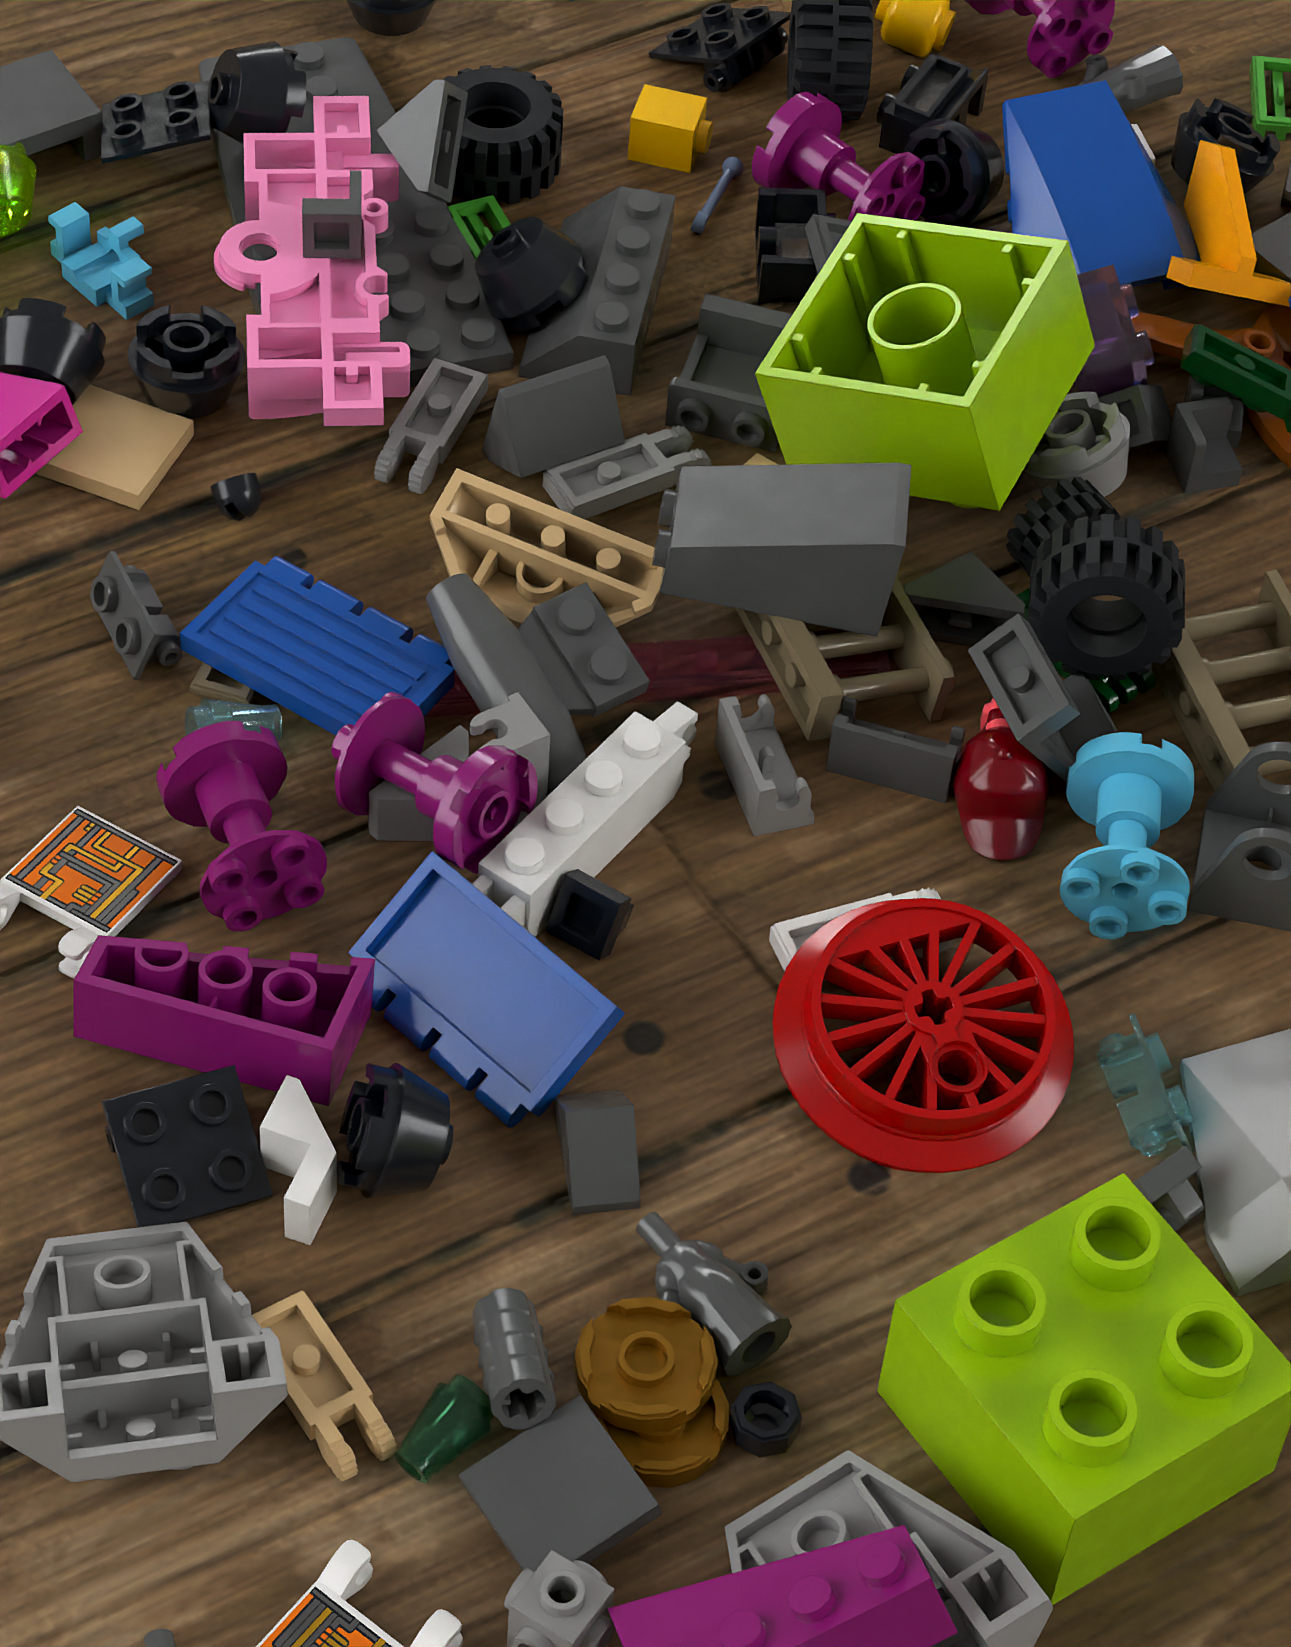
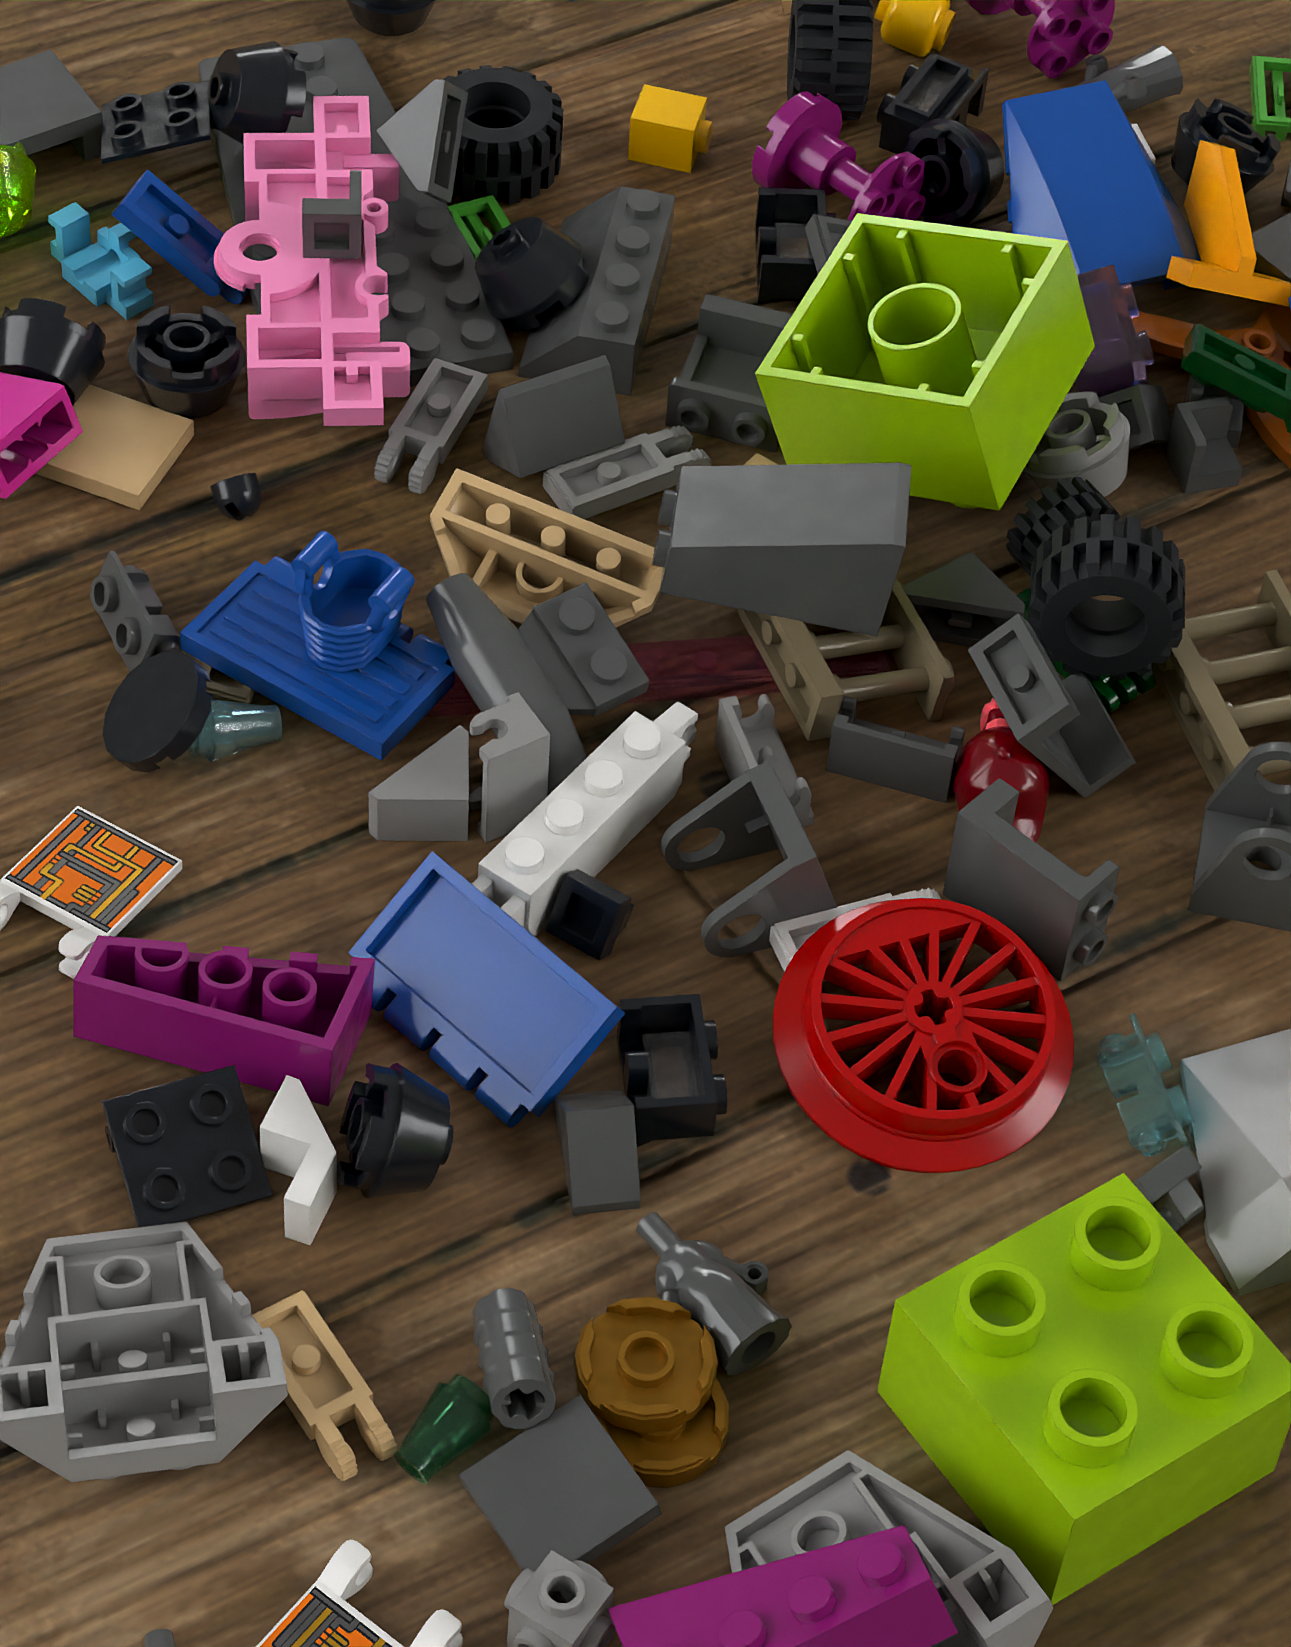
magenta piece [156,721,327,932] -> none
magenta piece [331,692,538,874] -> none
black hinge [649,3,791,92] -> none
sand blue hinge [690,157,743,235] -> none
black tile [729,1381,802,1458] -> none
medium azure piece [1059,732,1195,940] -> none
none -> black tile [102,651,212,773]
none -> blue hinge [112,169,248,304]
none -> blue piece [291,531,415,672]
none -> black window [617,994,727,1147]
none -> dark grey hose [660,760,837,957]
none -> dark grey panel [943,778,1120,981]

